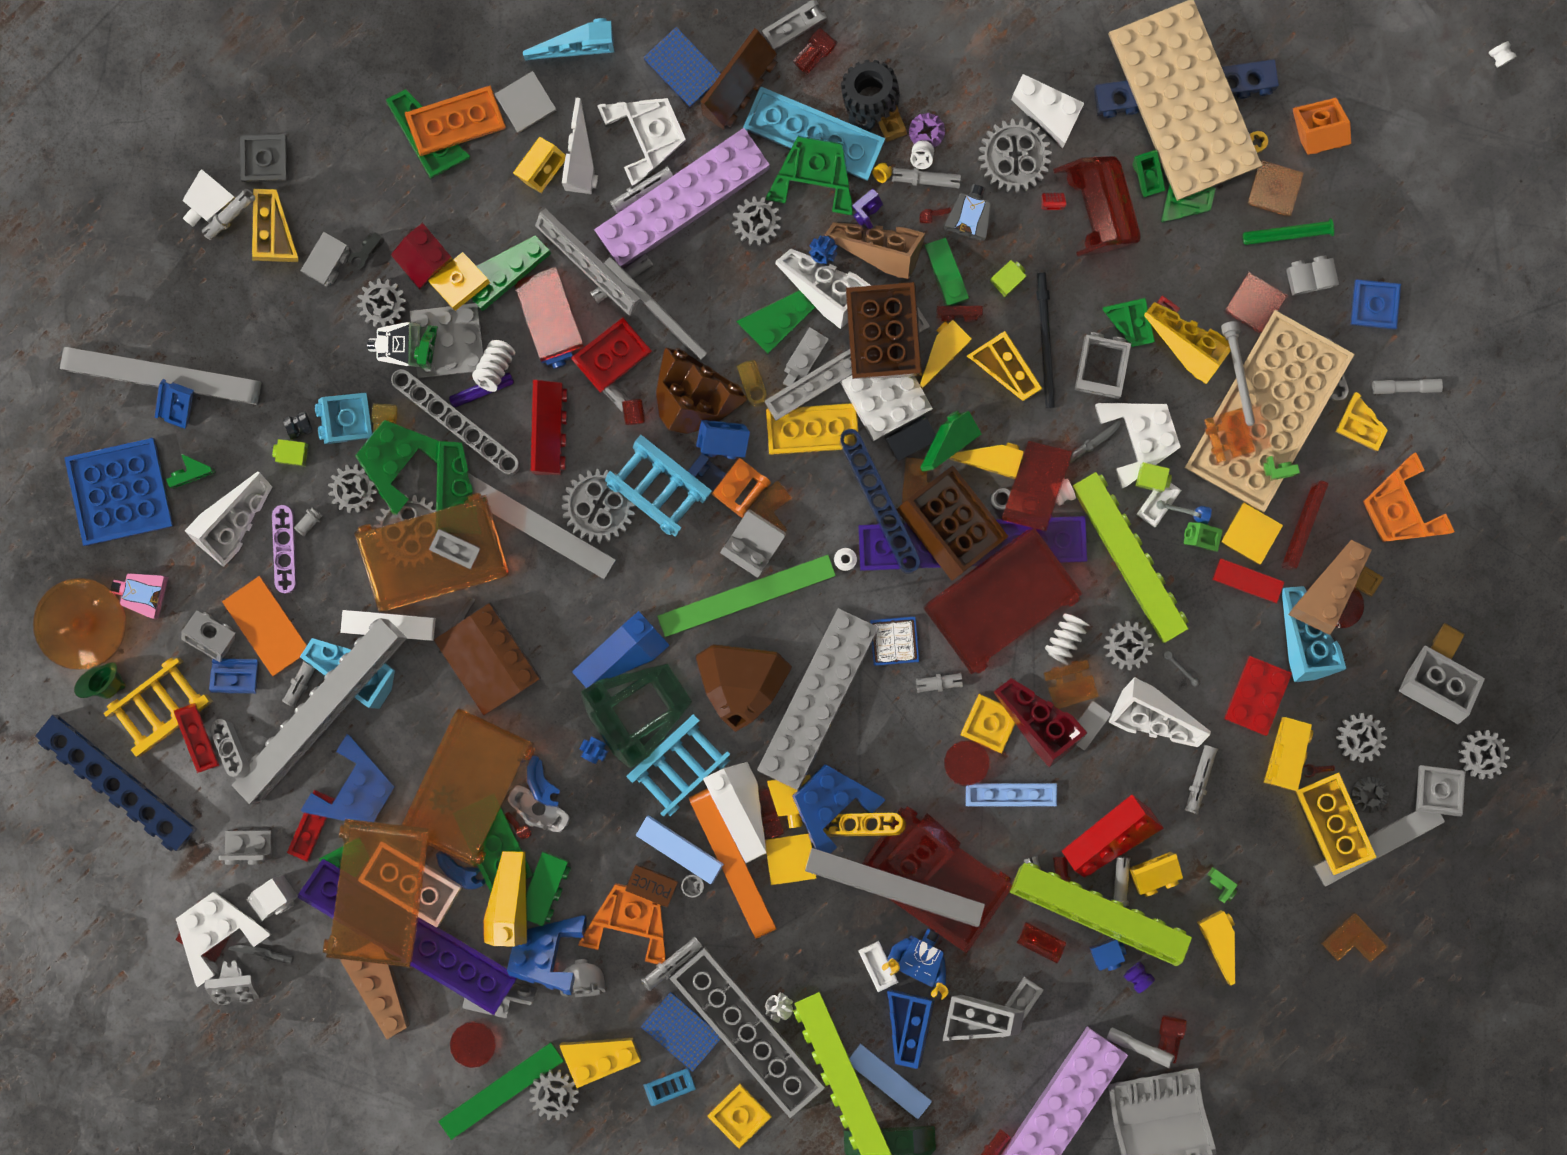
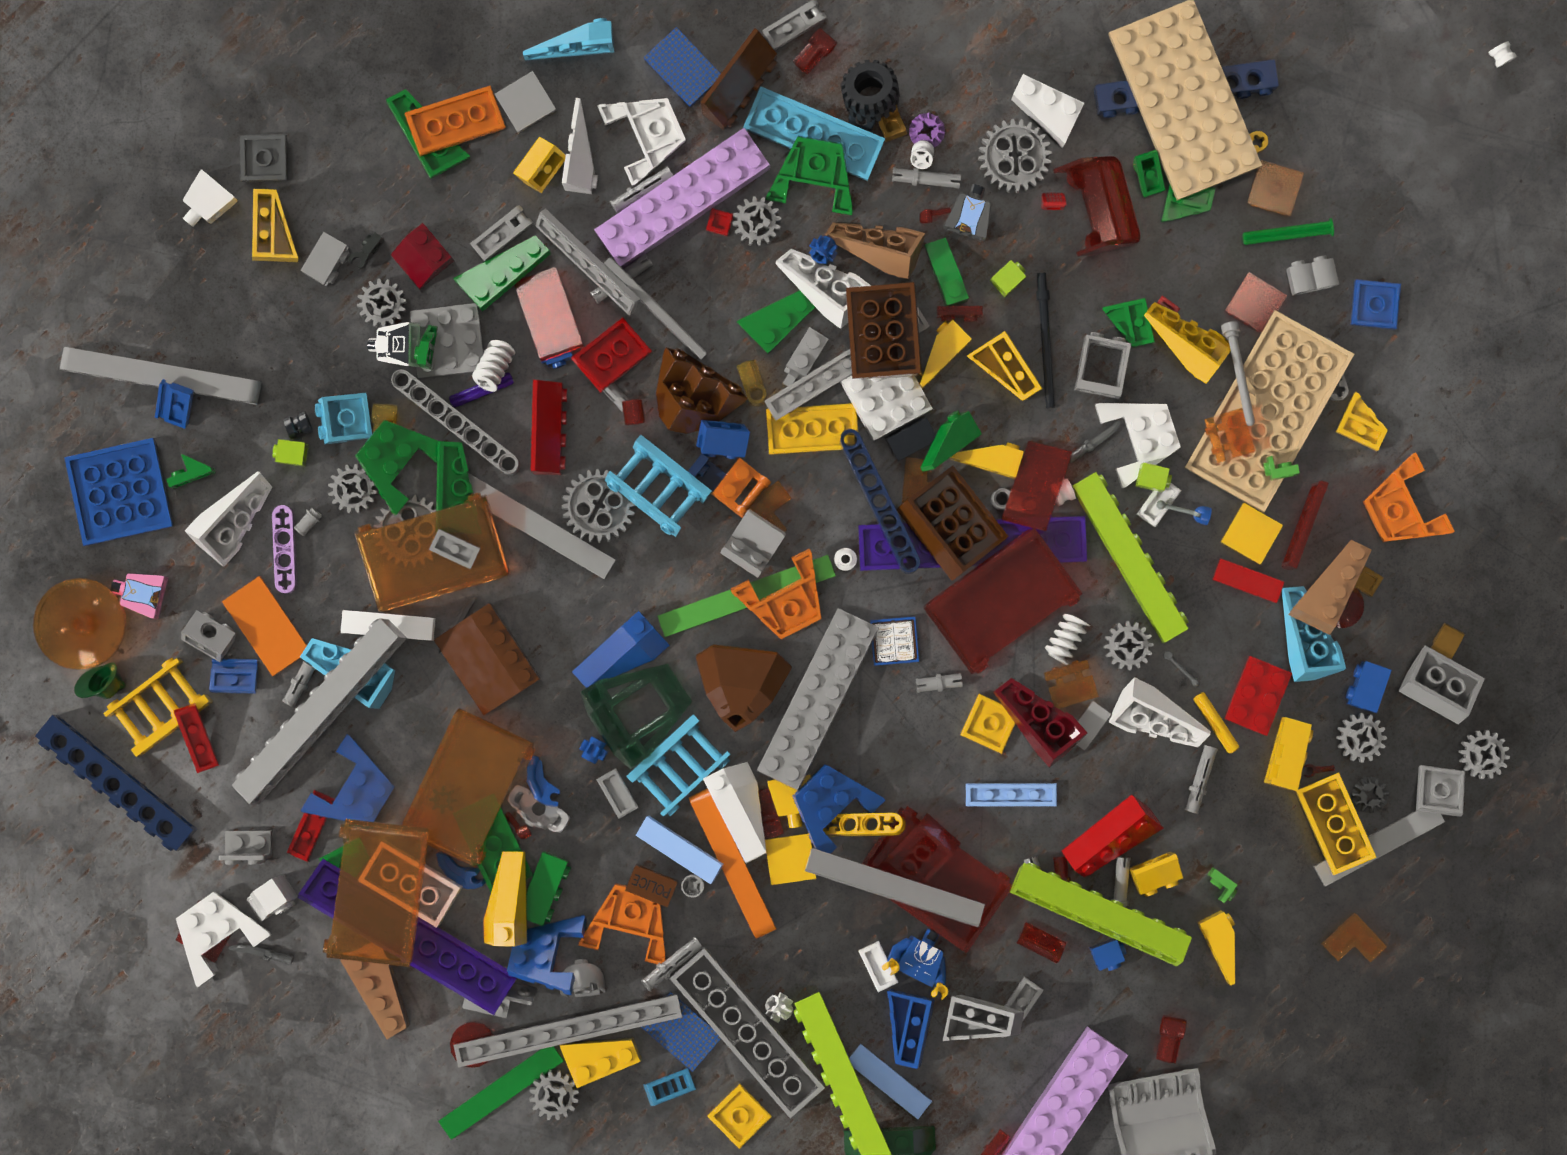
light grey pin [202,189,255,240] -> none
light grey plate [205,961,260,1005] -> none
light grey beam [211,719,249,779] -> none
yellow plate [428,252,490,311] -> none
dark purple bracket [852,189,883,229] -> none
yellow hinge [872,163,892,183] -> none
clear red tile [944,741,989,786] -> none
light grey piece [1107,1027,1175,1068] -> none
dark purple wheel [1123,962,1155,994] -> none
bright green bracket [1184,522,1223,552] -> none
orange slope [1293,98,1351,155] -> none
light grey piece [1372,379,1443,394] -> none
none -> light grey plate [453,994,682,1068]
none -> light grey plate [470,205,534,262]
none -> light grey tile [596,768,639,819]
none -> red tile [706,208,733,237]
none -> orange wing [731,549,821,639]
none -> yellow axle [1193,692,1239,754]
none -> blue brick [1346,661,1392,713]

